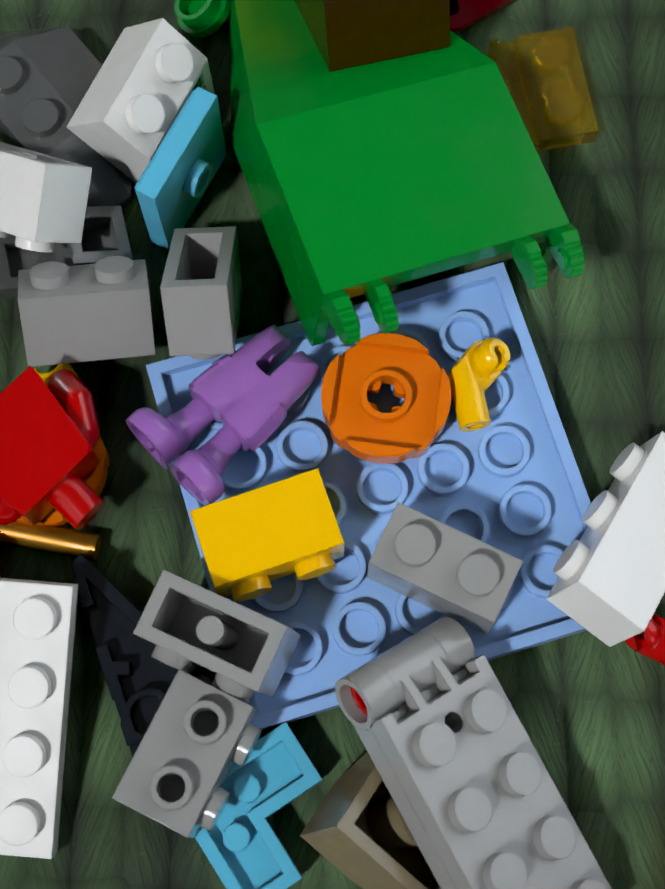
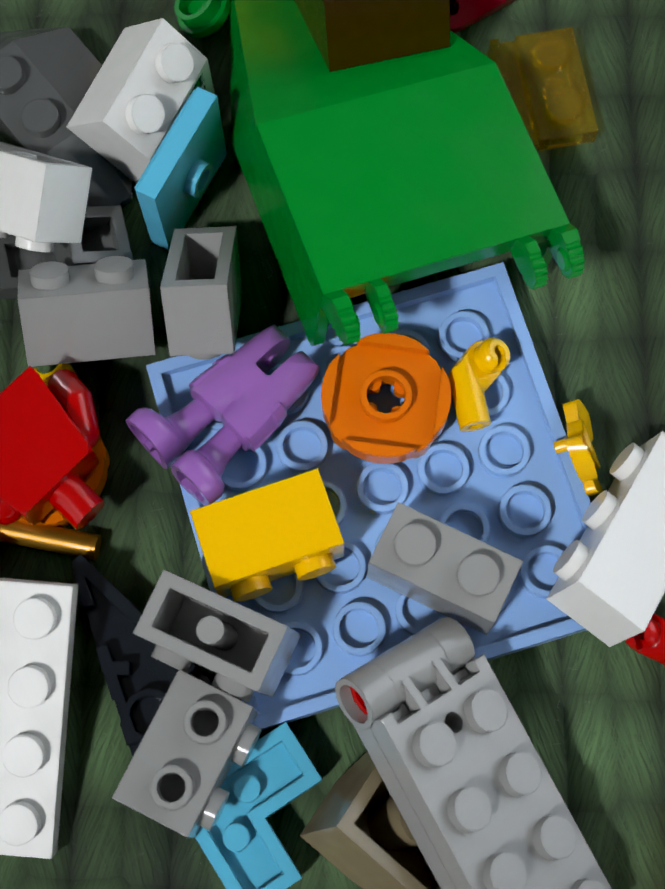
none -> yellow piece [553,399,603,496]

